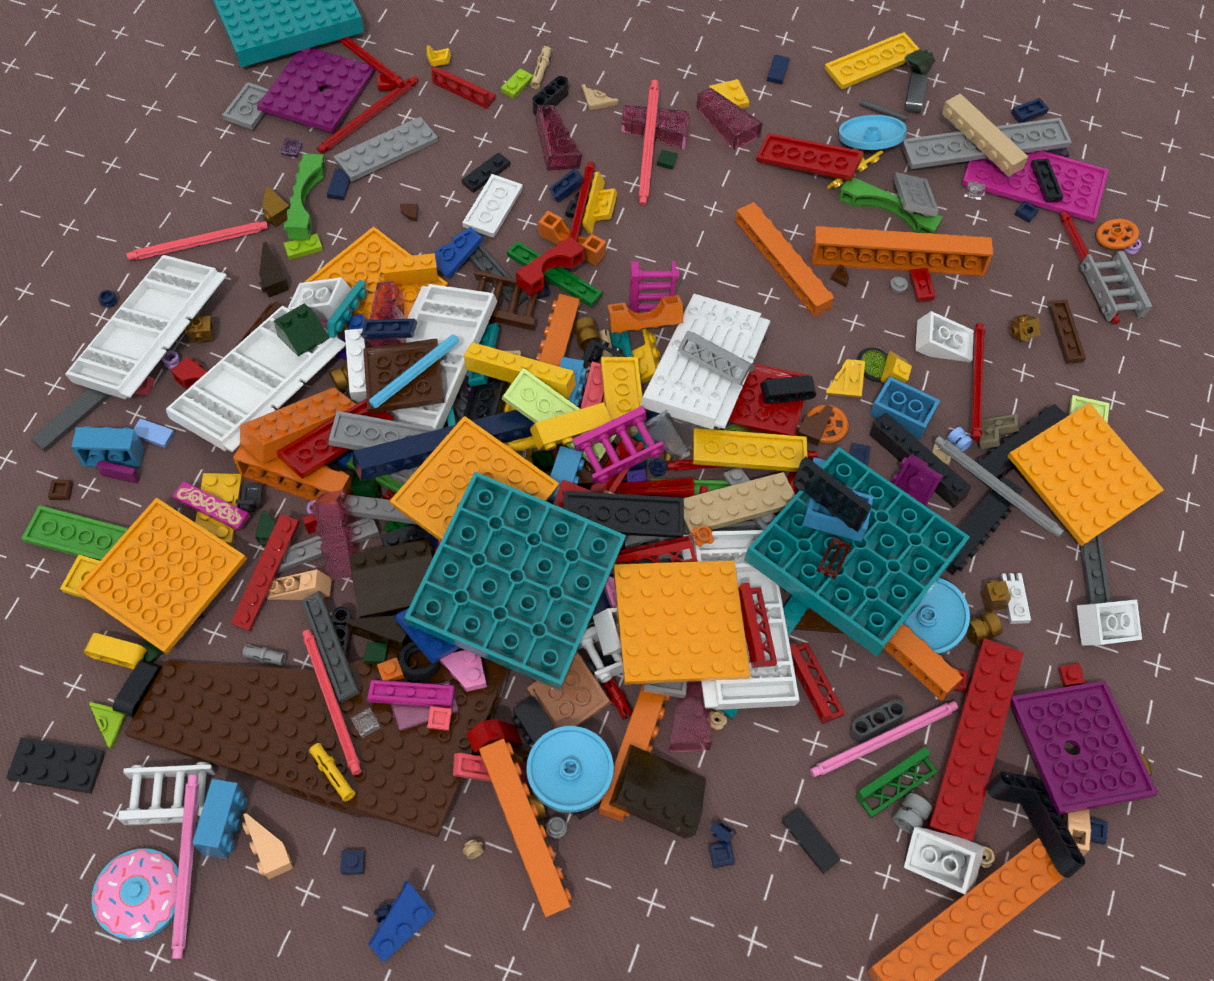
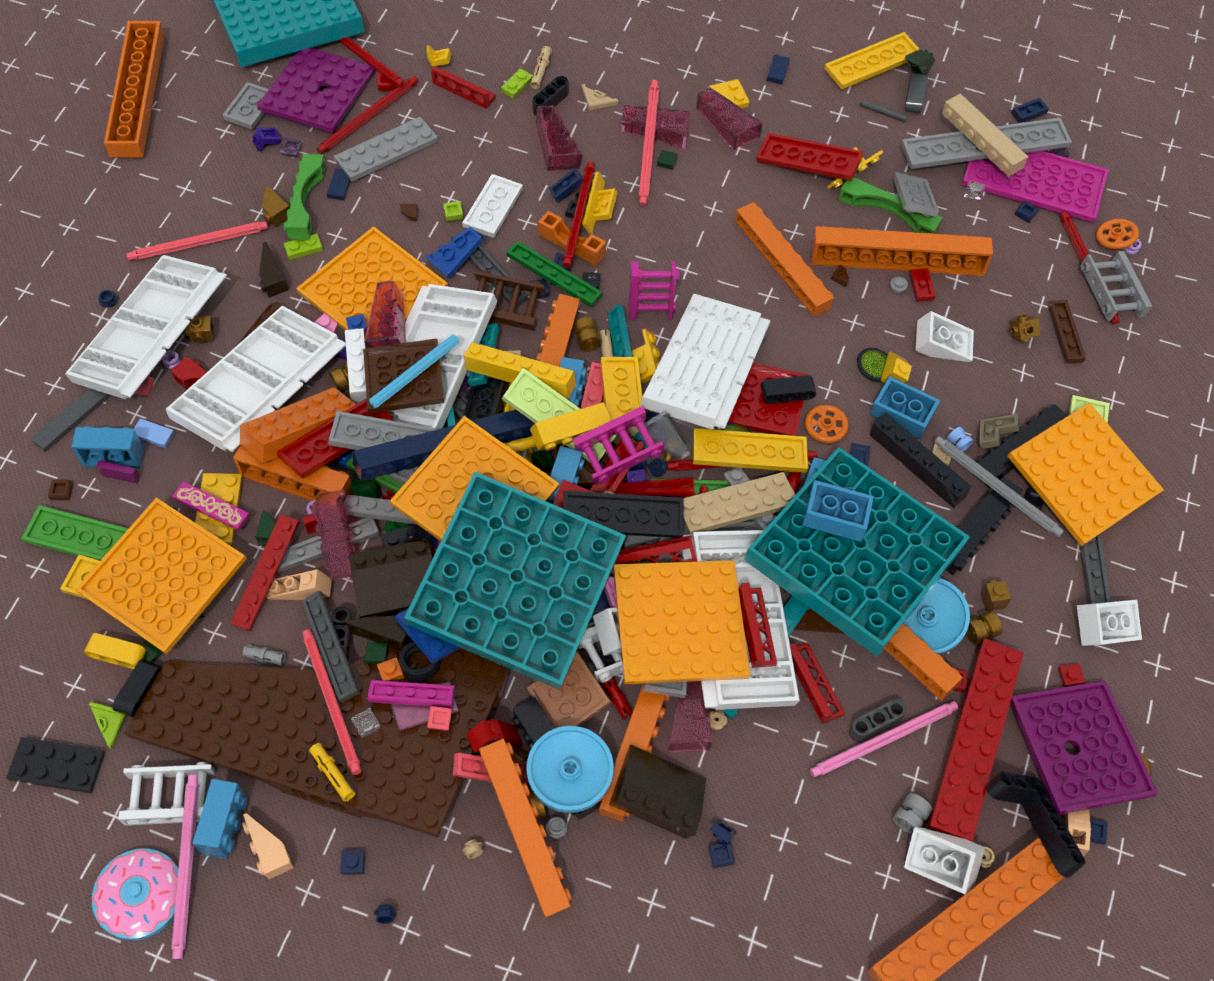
black bracket [235,484,263,512] -> none
dark green slope [273,303,329,357] -> none
white slope [288,277,352,321] -> none
teal plate [327,279,368,338] -> none
dark blue tile [361,318,417,339] -> none
blue wing [368,880,435,963] -> none
light orange brick [381,253,438,286] -> none
bright pink wing [440,650,487,692] -> none
black plate [462,152,510,193] -> none
red arch [516,237,584,297] -> none
black bracket [582,339,628,363] -> none
orange arch [607,295,683,333] -> none
light grey fence [677,331,755,385] -> none
orange plate [691,526,714,546] -> none
black tile [782,808,841,874] -> none
black plate [793,457,872,532] -> none
reddish brown arch [795,405,833,446] -> none
clear red tile [816,537,852,580] -> none
yellow wing [826,359,865,398] -> none
medium azure dish [839,115,907,150] -> none
green fence [855,746,938,818] -> none
magenta plate [891,454,943,506] -> none
red piece [971,323,985,441] -> none
white hinge [1000,573,1031,624] -> none
black tile [1031,158,1064,203] -> none
none -> orange brick [104,21,165,157]
none -> dark purple bracket [252,128,281,151]
none -> lime plate [443,201,463,221]
none -> black tile [582,272,601,290]
none -> black tile [1024,488,1044,511]

